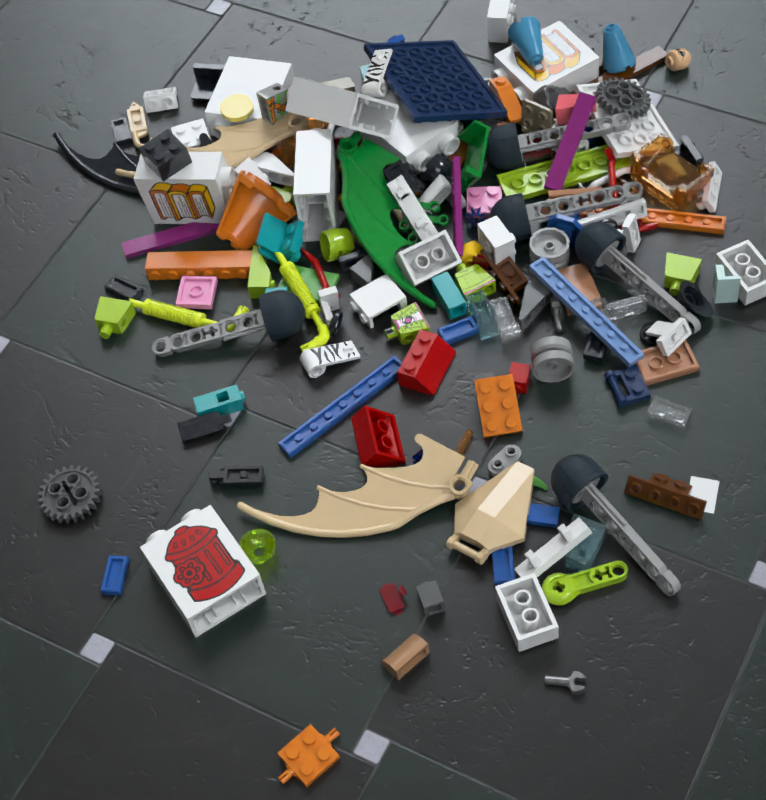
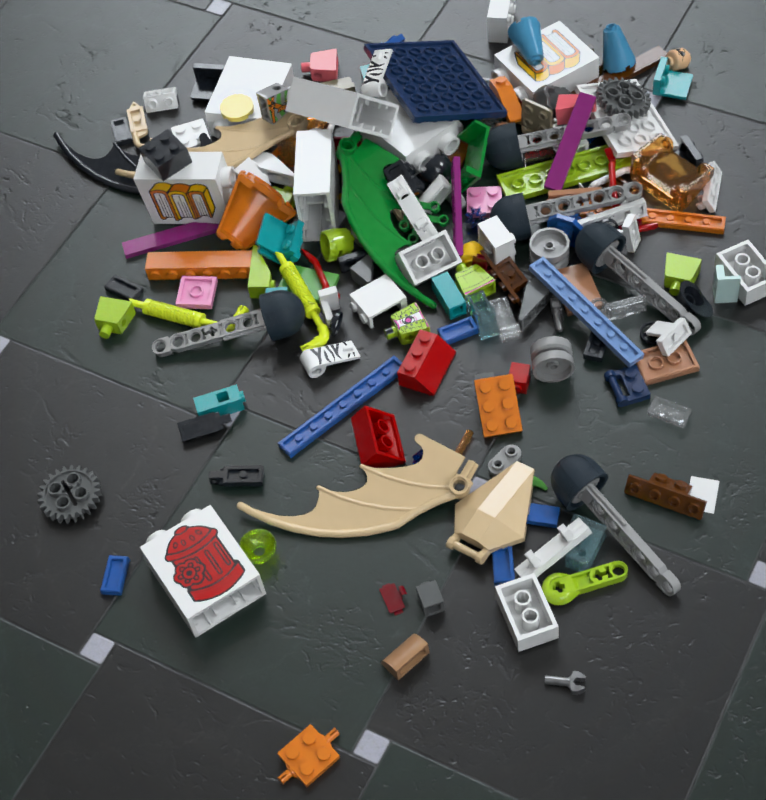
none -> torso [301,49,338,82]
none -> bracket [653,56,693,100]

